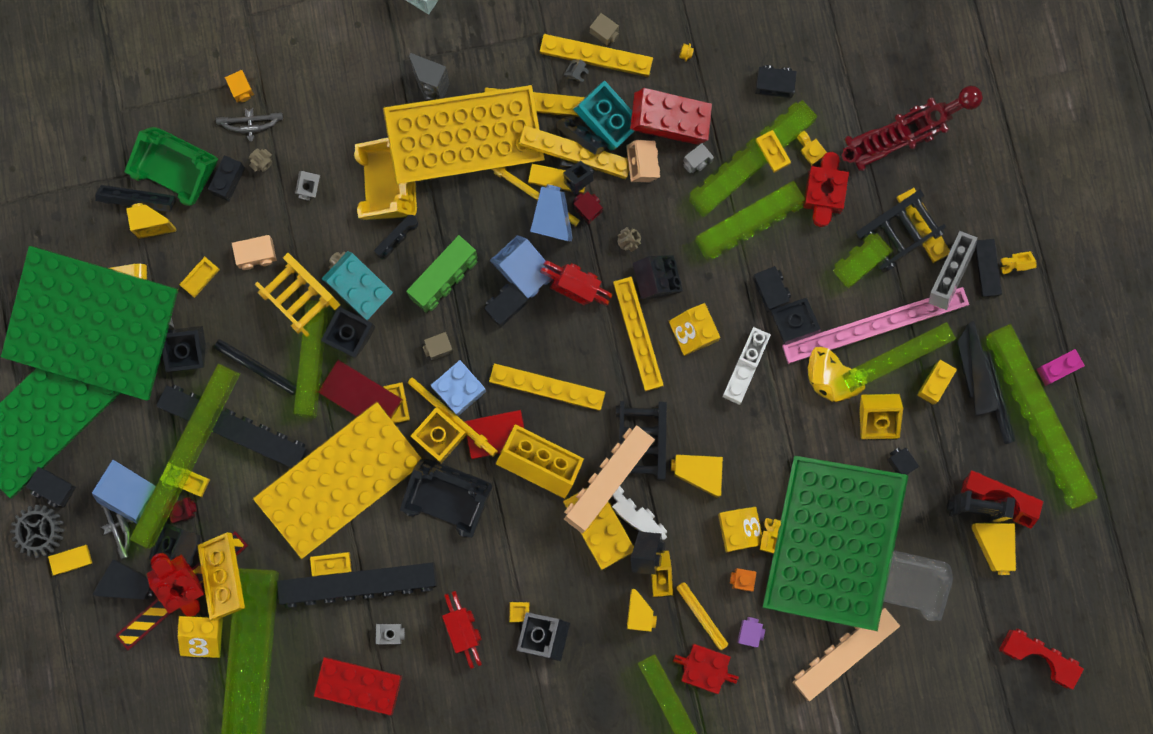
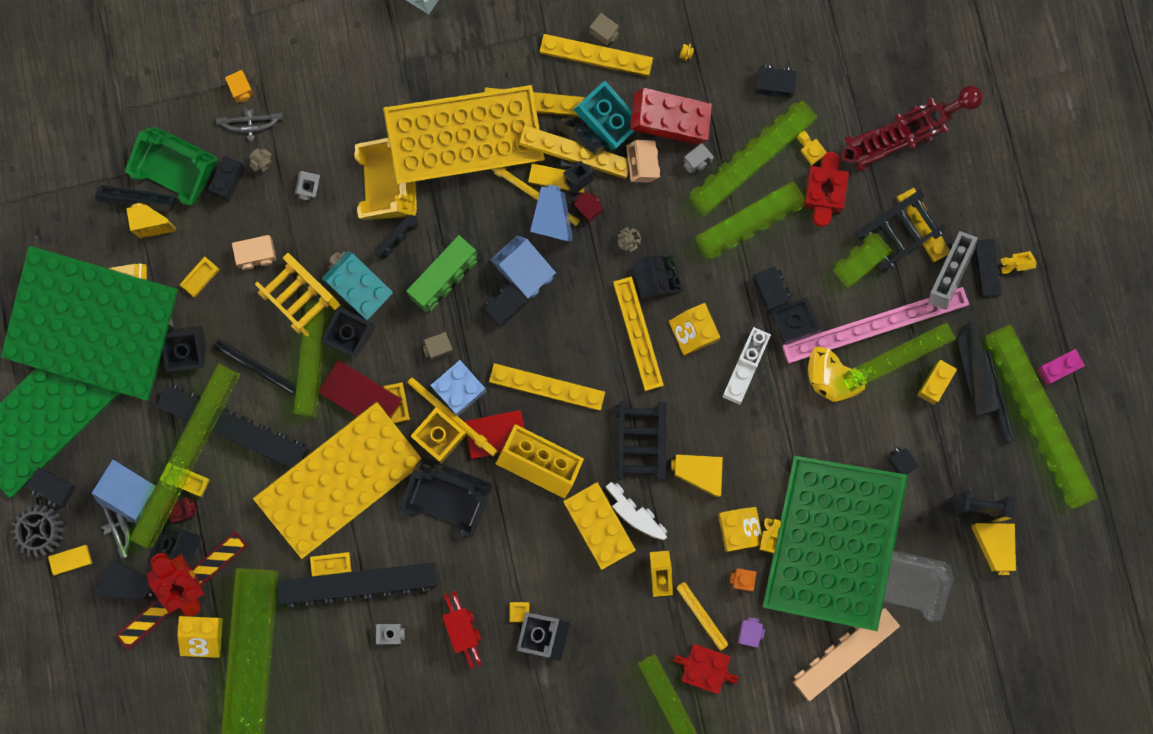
yellow plate [197,532,245,621] -> none
red brick [314,657,402,715] -> none
dark grey slope [409,53,450,101] -> none
red brick [540,261,612,306] -> none
dark grey tile [563,59,589,82] -> none
light nougat brick [564,425,655,533] -> none
yellow slope [627,589,657,632] -> none
black brick [631,531,666,575] -> none
yellow plate [755,130,791,173] -> none
yellow slope [860,394,903,439] -> none
red arch [961,470,1043,529] -> none
red arch [999,628,1084,690] -> none

